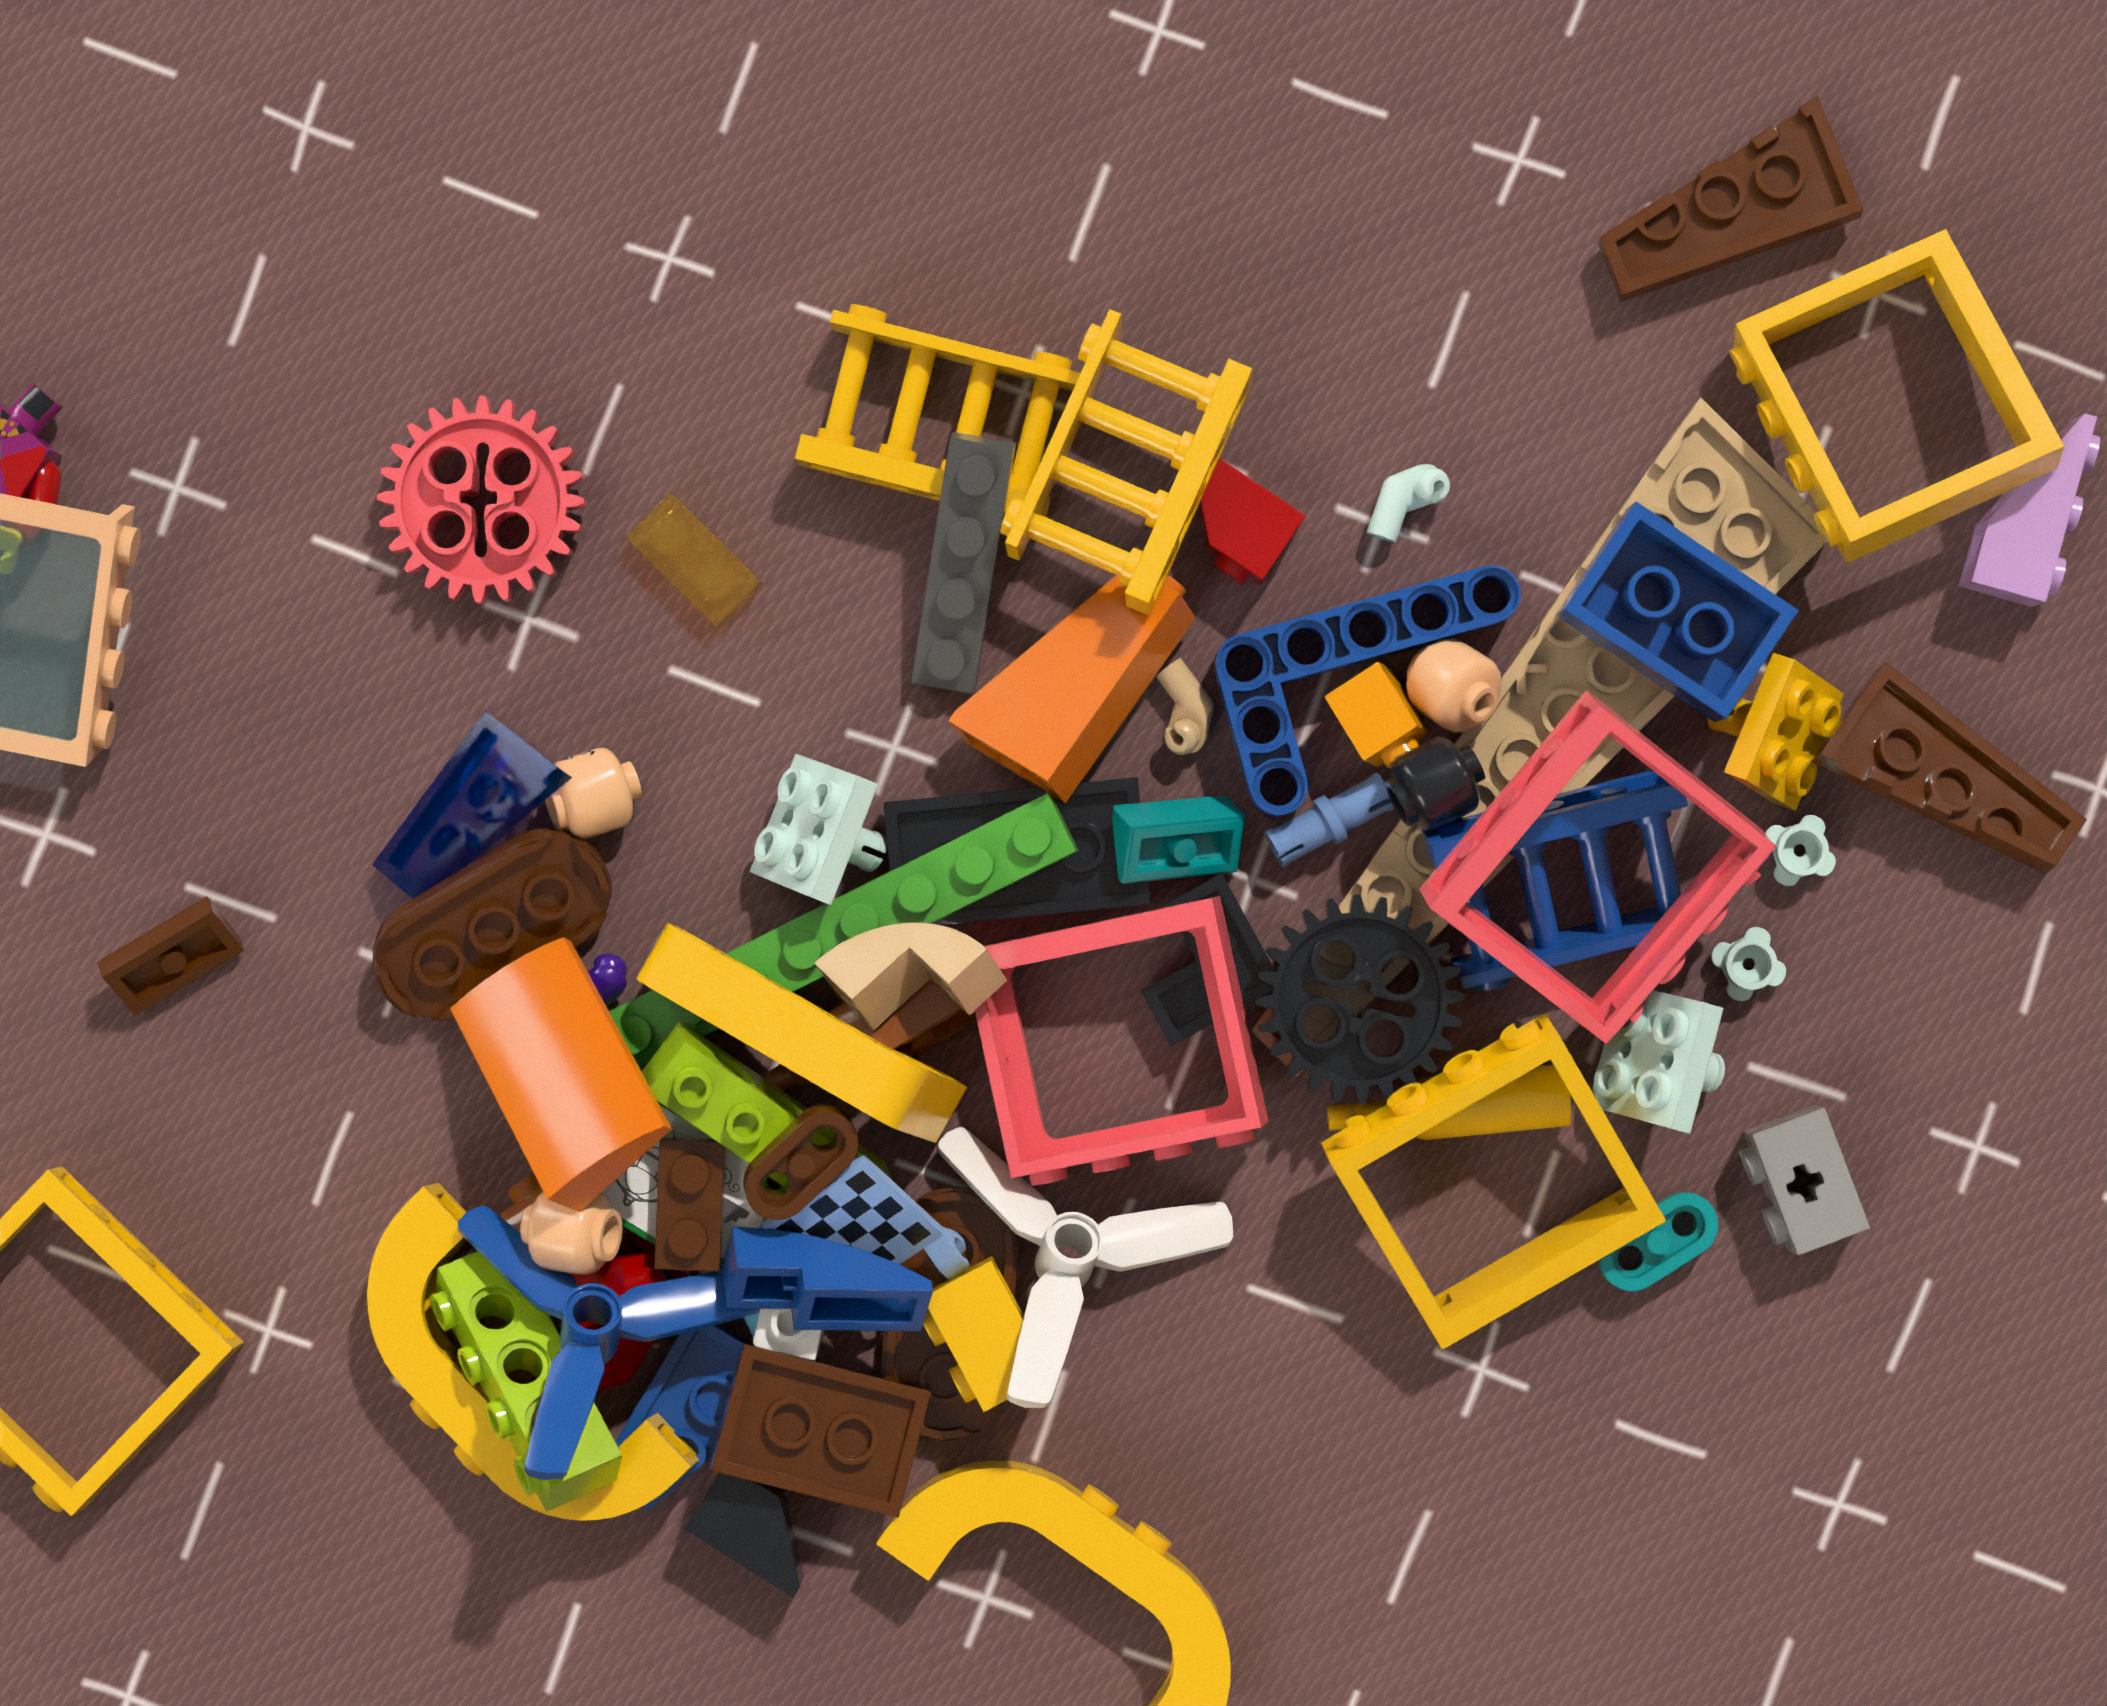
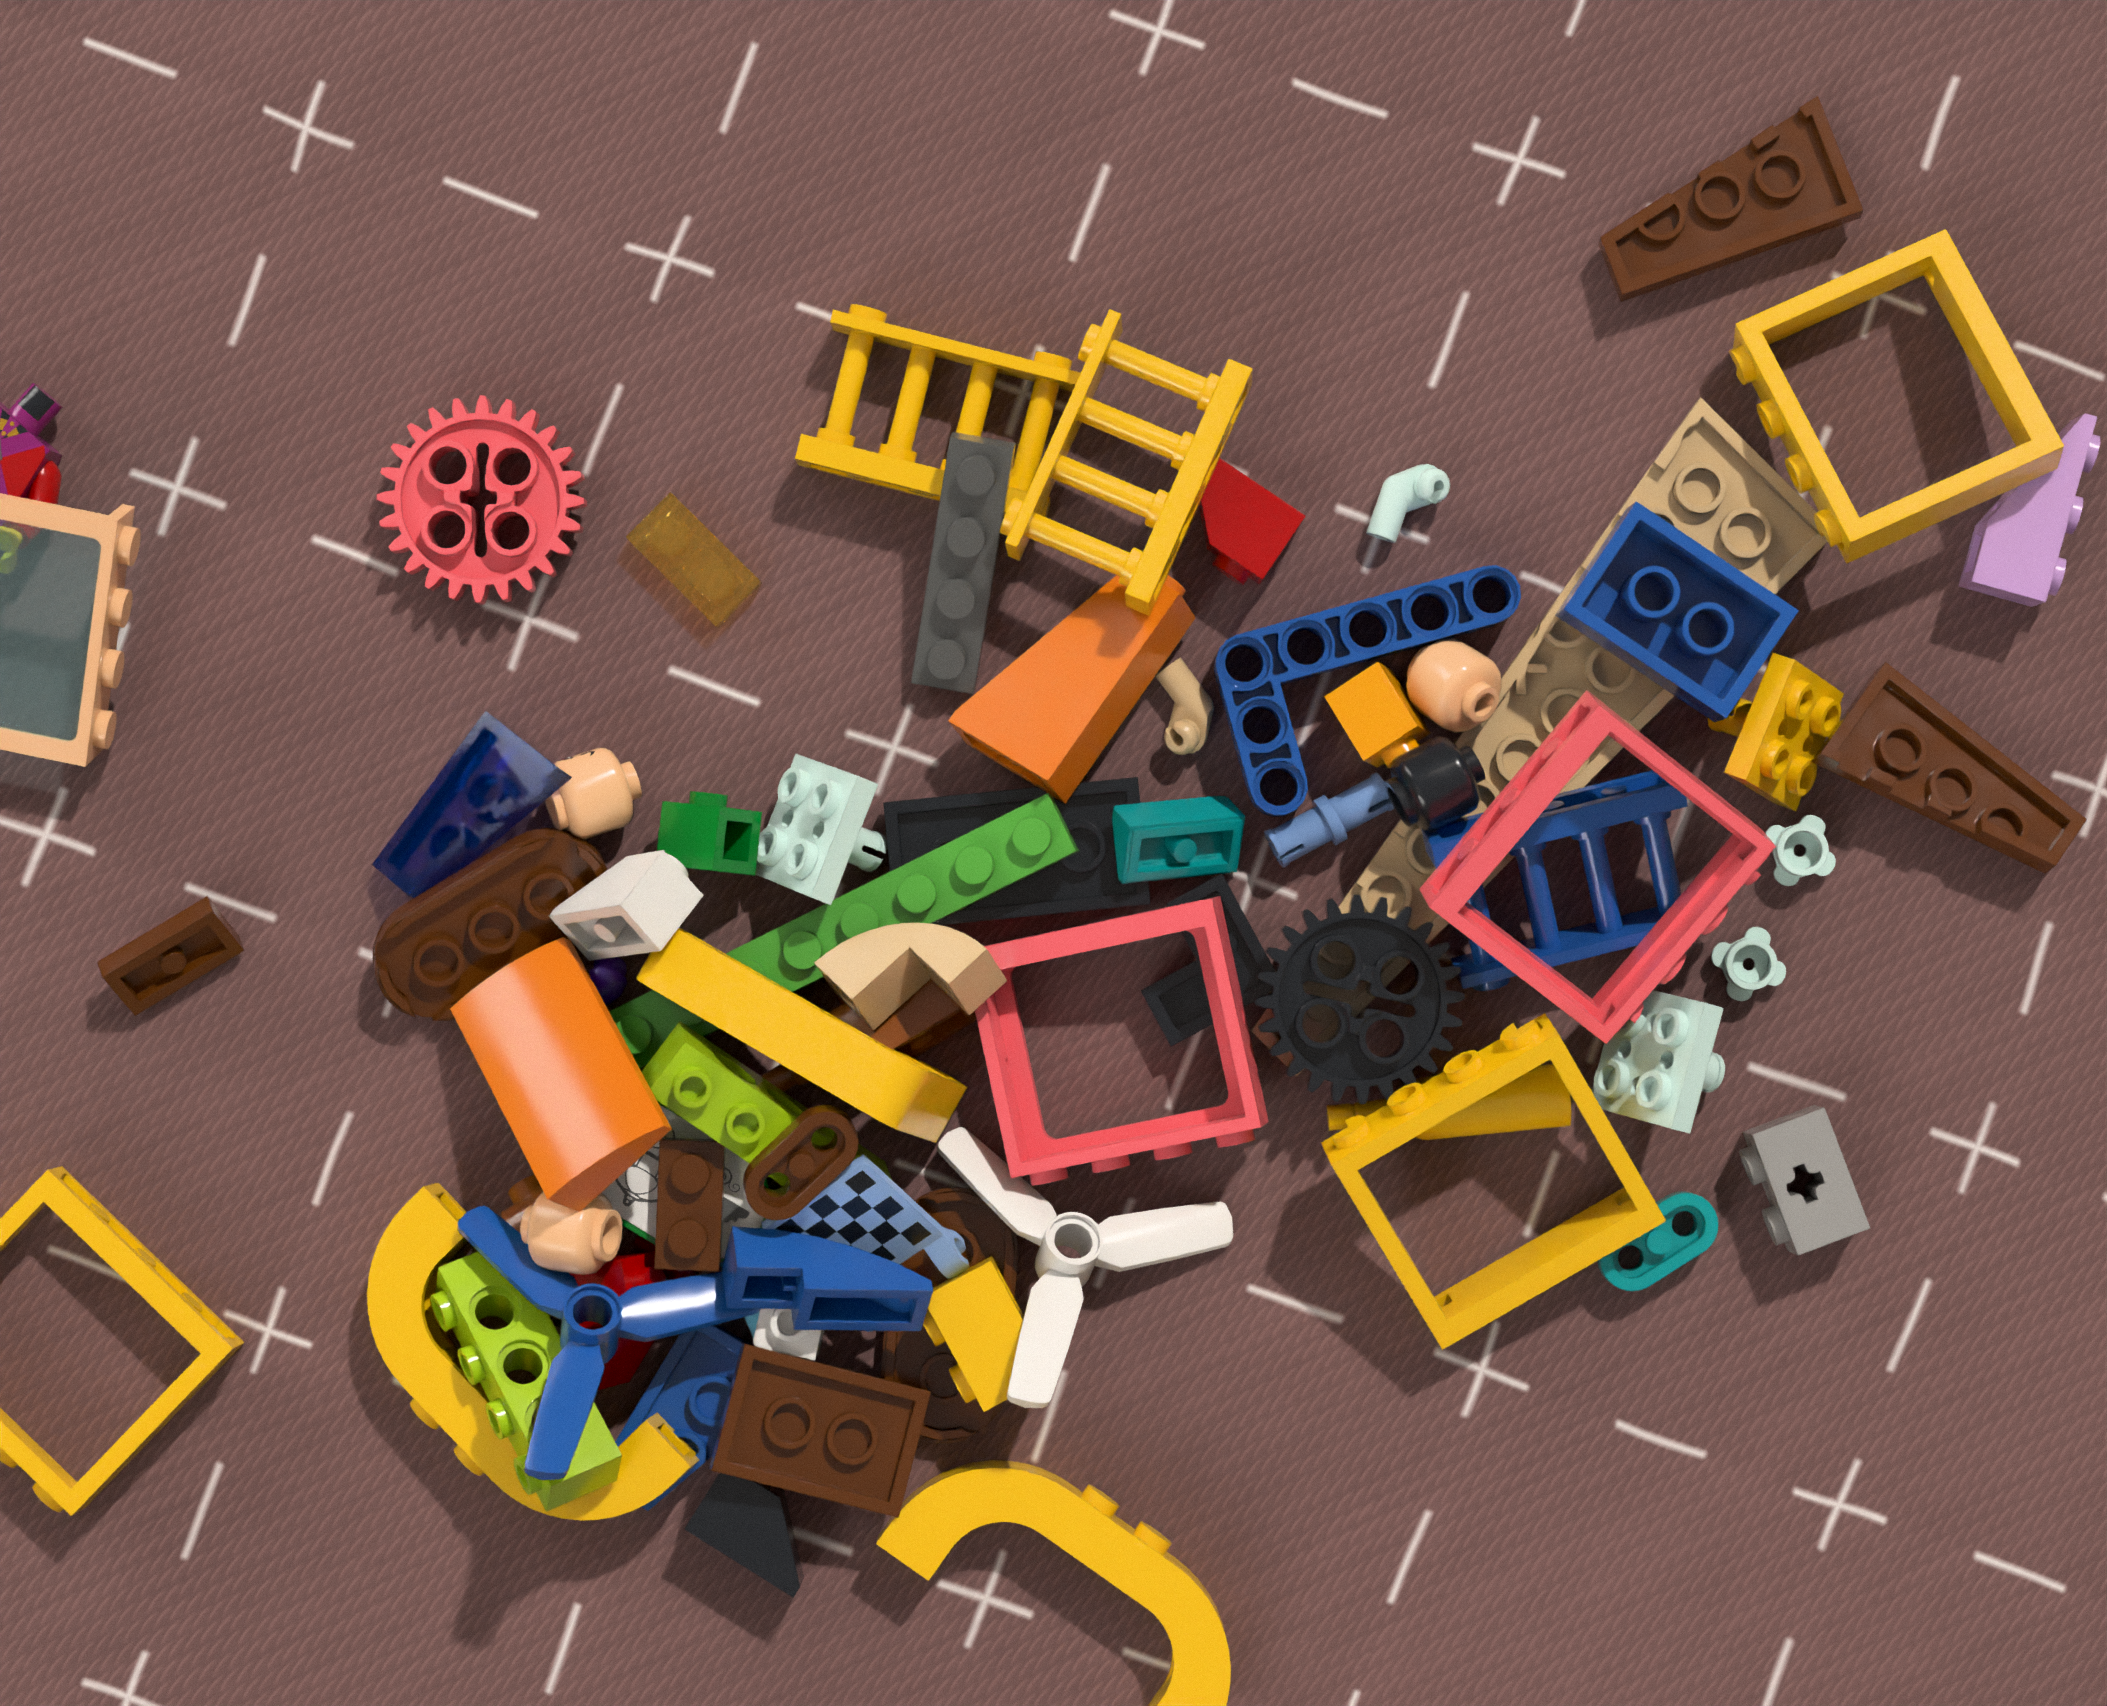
none -> white slope [549,850,704,961]
none -> green brick [657,791,762,876]

